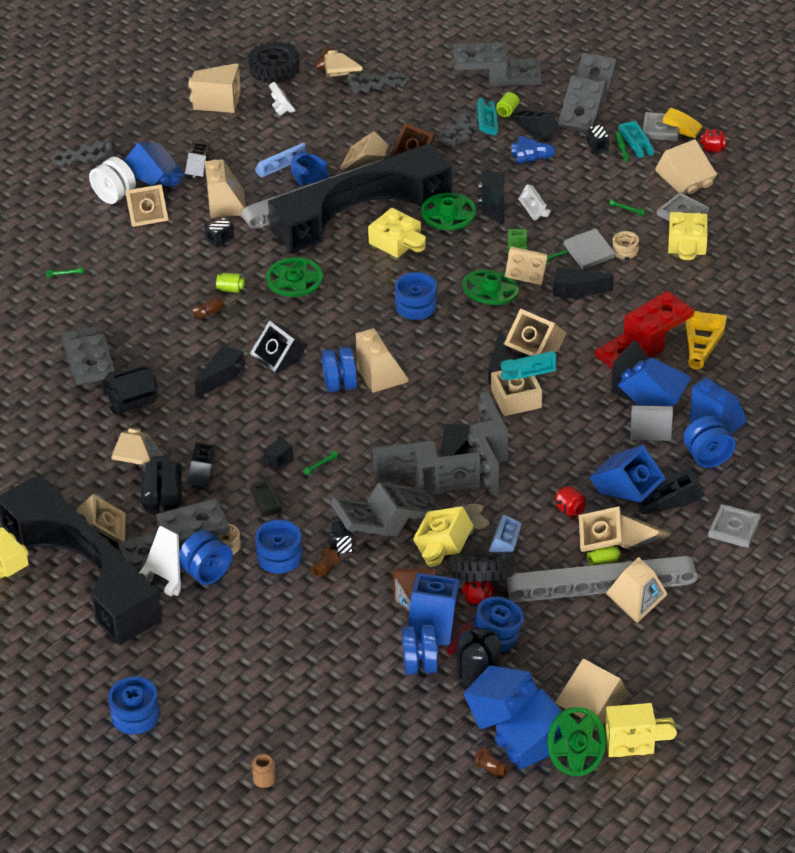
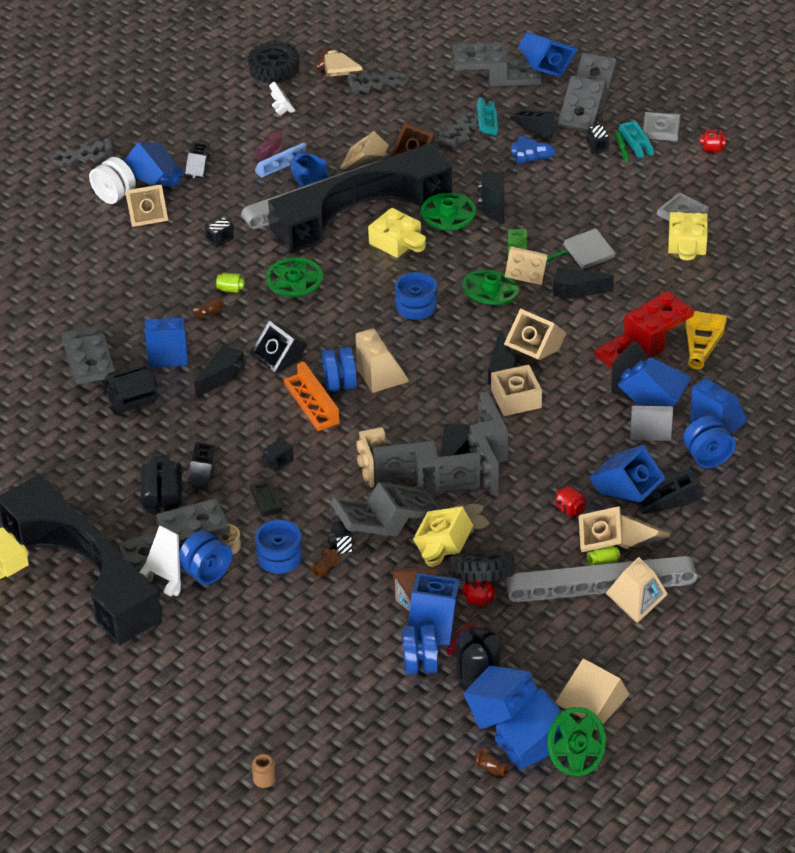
green hinge [46,267,85,278] -> none
tan slope [77,494,126,543] -> none
blue wheel [108,676,160,734] -> none
tan slope [112,428,163,465] -> none
tan slope [189,64,241,113] -> none
tan slope [205,160,246,218] -> none
green hinge [304,451,338,475] -> none
blue wheel [472,597,524,652] -> none
light blue slope [489,515,522,552] -> none
lime brick [496,92,520,117] -> none
teal hinge [501,351,556,381] -> none
white plate [518,184,551,221] -> none
light yellow brick [605,703,677,757] -> none
green hinge [609,199,645,216] -> none
tan wheel [612,231,639,259] -> none
tan slope [655,139,717,194] -> none
yellow slope [663,108,702,138] -> none
light grey tile [708,504,761,548] -> none
none -> blue slope [145,317,188,368]
none -> clear pink slope [256,130,282,163]
none -> orange fence [283,362,339,431]
none -> tan bracket [356,427,385,488]
none -> blue slope [518,32,578,77]

